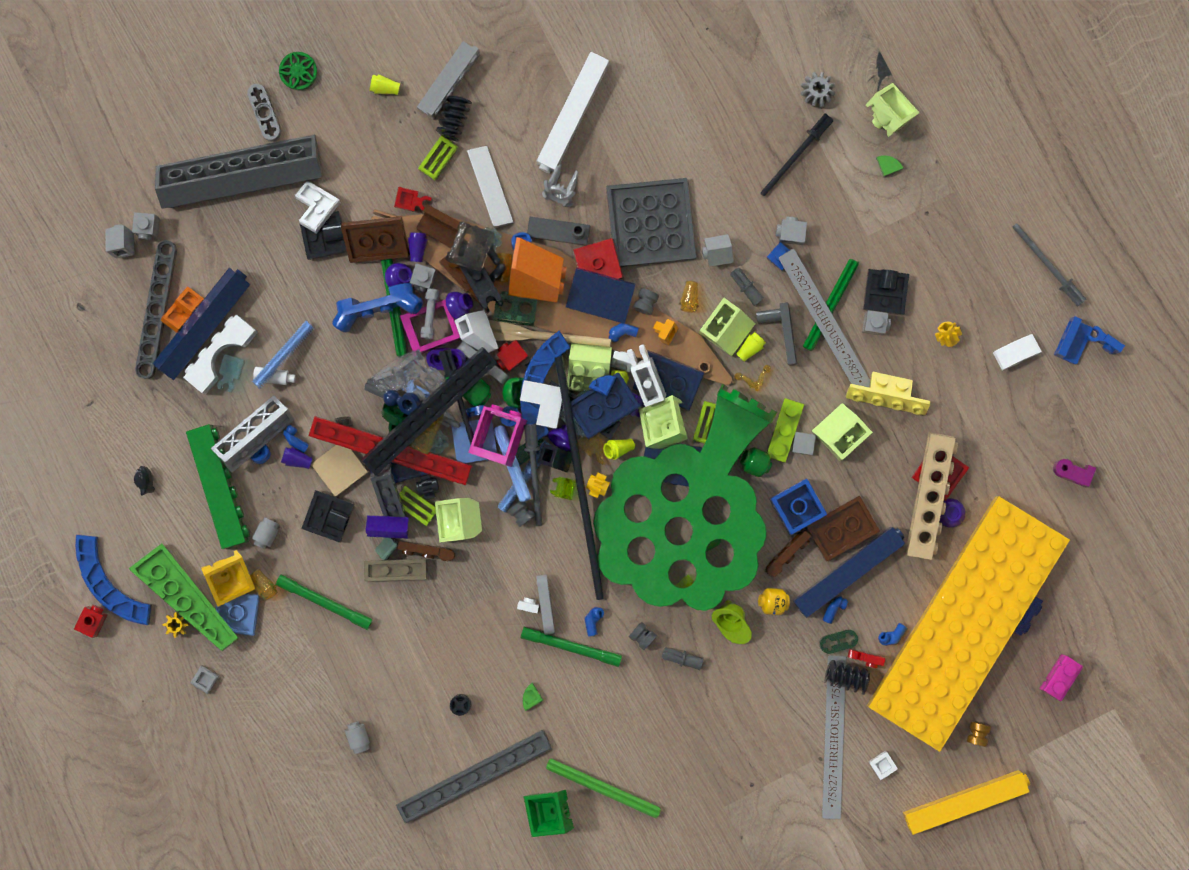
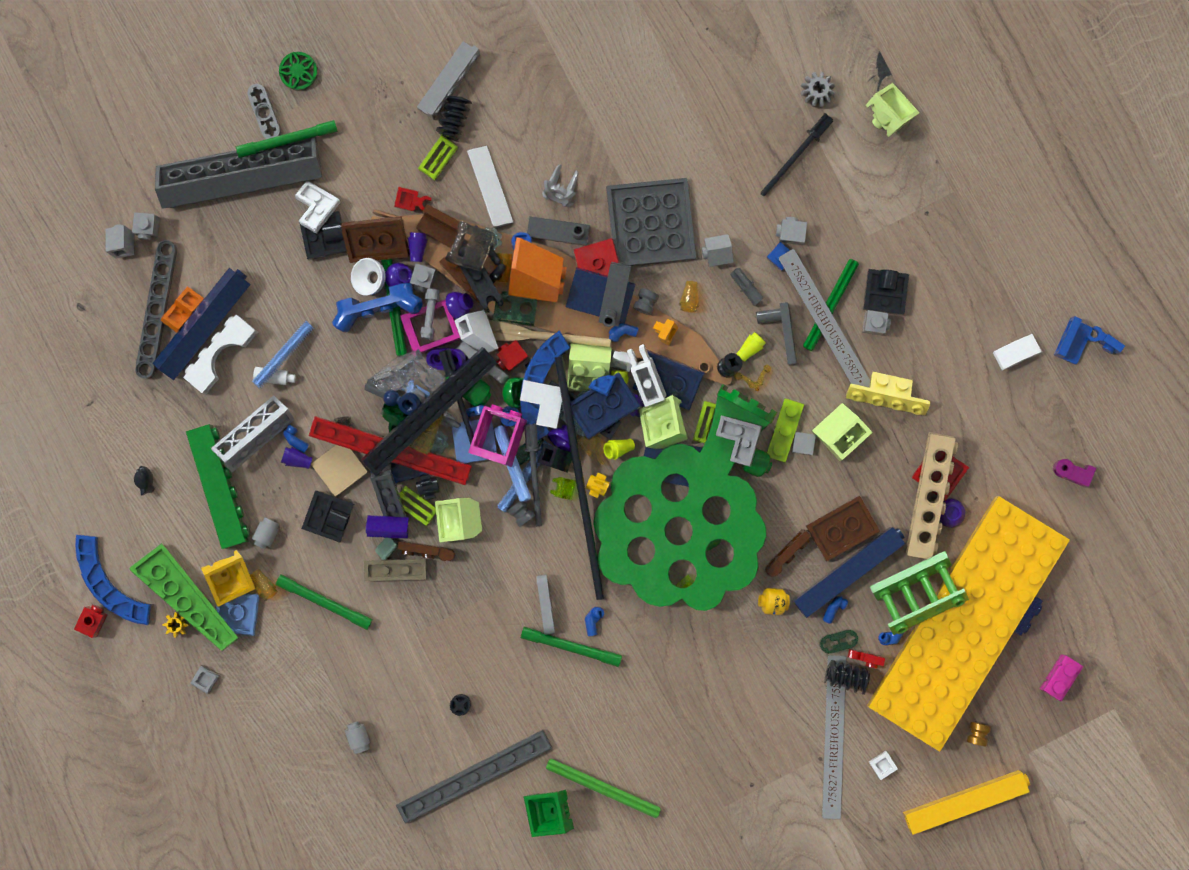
clear light blue plate [217,354,245,393] -> none
blue tile [250,444,271,464] -> none
neon yellow cone [369,74,400,95] -> none
white plate [517,597,539,613] -> none
bright green tile [523,682,543,711] -> none
white brick [537,52,609,173] -> none
dark grey wheel [628,622,657,650] -> none
dark grey axle [662,647,703,671] -> none
yellowish green slope [699,298,756,357] -> none
lime piece [711,600,752,644] -> none
blue brick [769,478,827,535] -> none
bright green tile [876,155,903,177] -> none
yellow gear [935,322,962,347] -> none
dark grey piece [1013,223,1086,307] -> none
none -> green piece [235,120,338,158]
none -> white piece [351,258,385,295]
none -> dark grey piece [598,262,631,327]
none -> light grey plate [716,415,762,467]
none -> black wheel [717,353,743,378]
none -> bright green fence [870,551,969,635]

